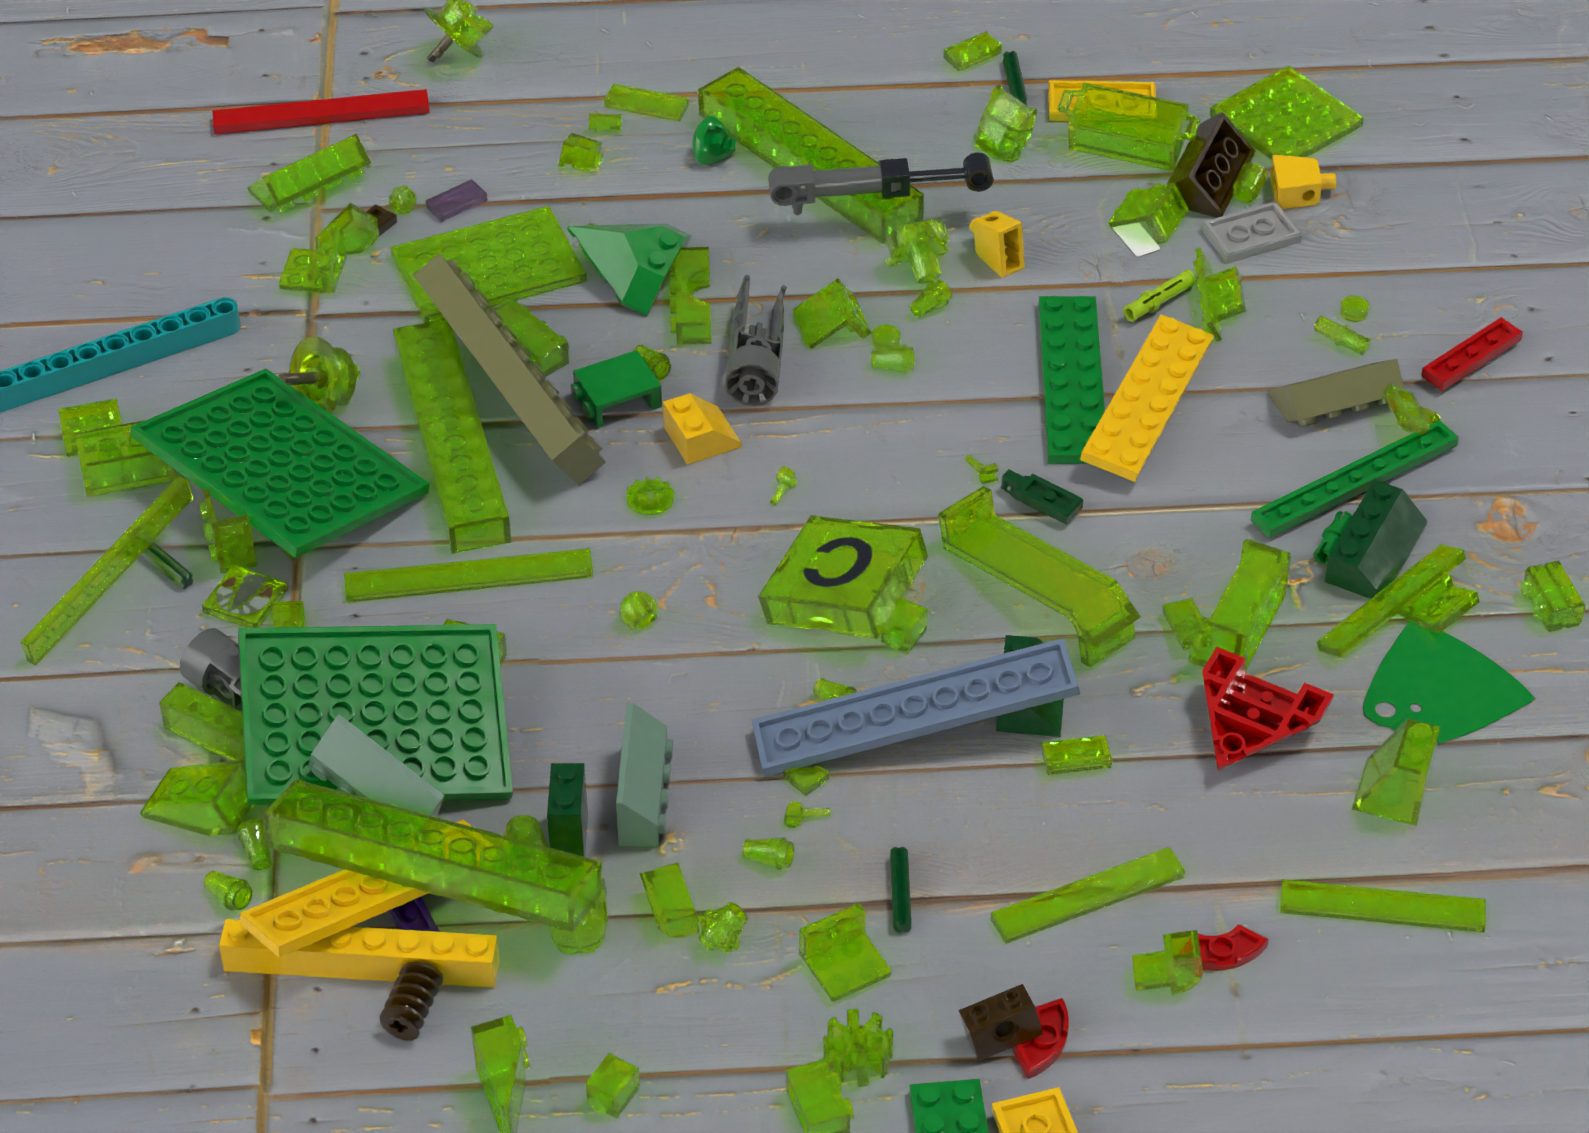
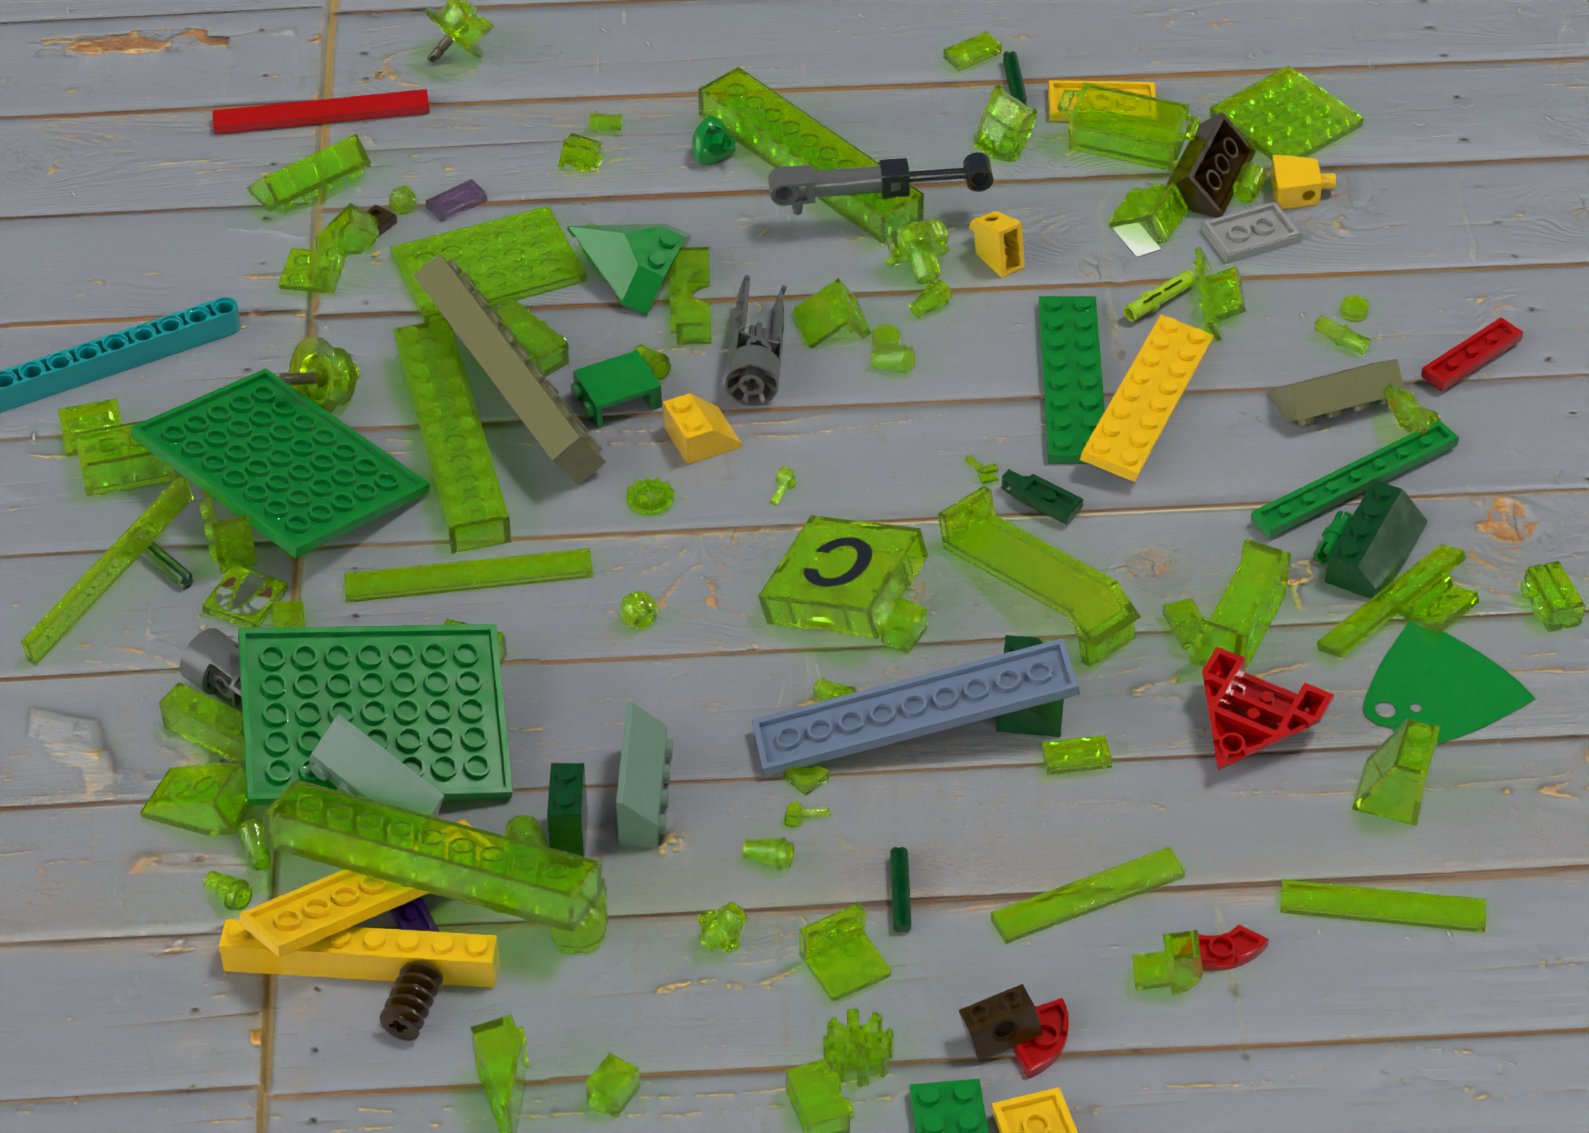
clear neon green tile [604,84,689,122] -> none
clear neon green brick [640,862,700,937] -> none

